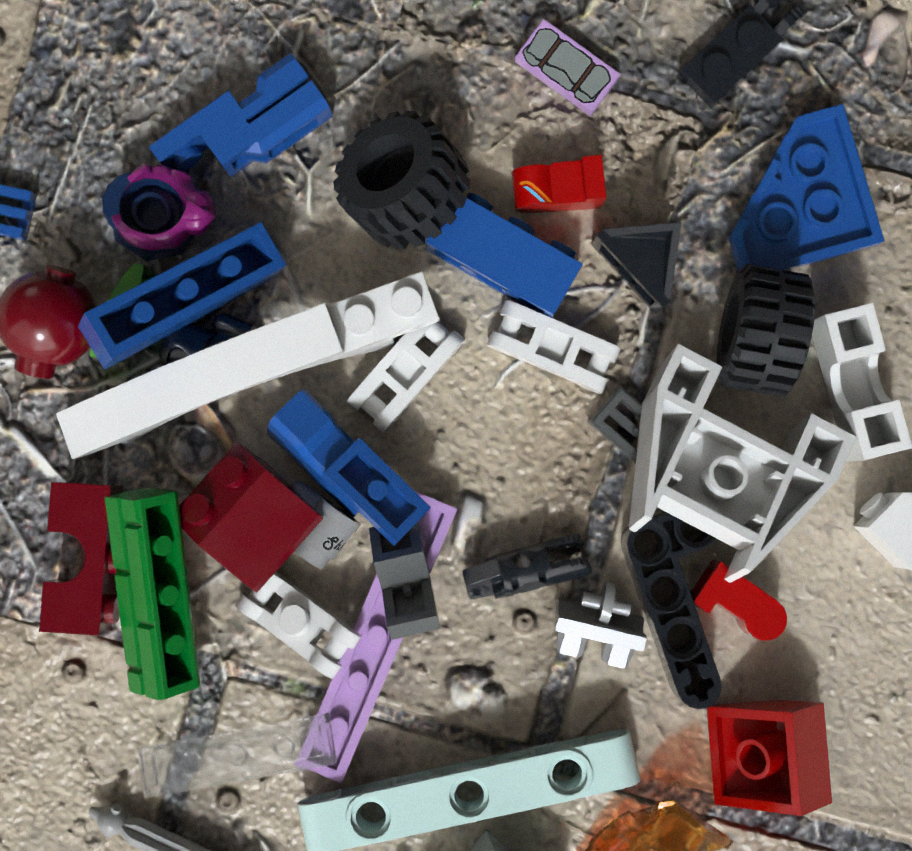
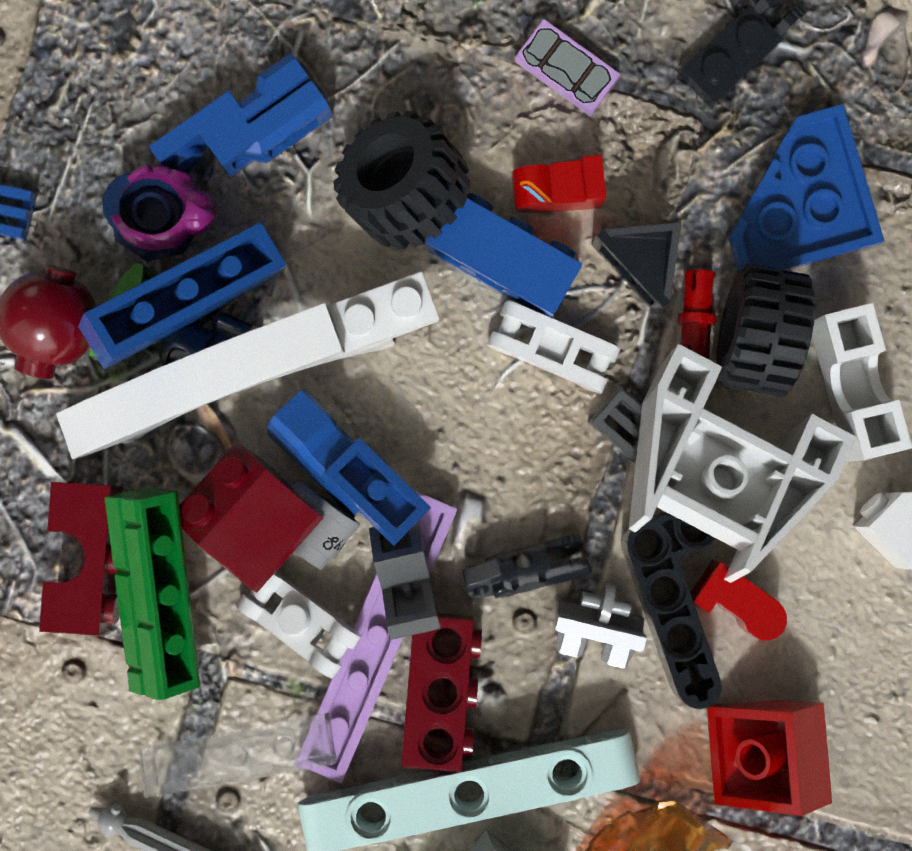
white plate [347,316,466,433] -> none
none -> dark red brick [401,613,482,772]
none -> red pin [677,269,717,359]

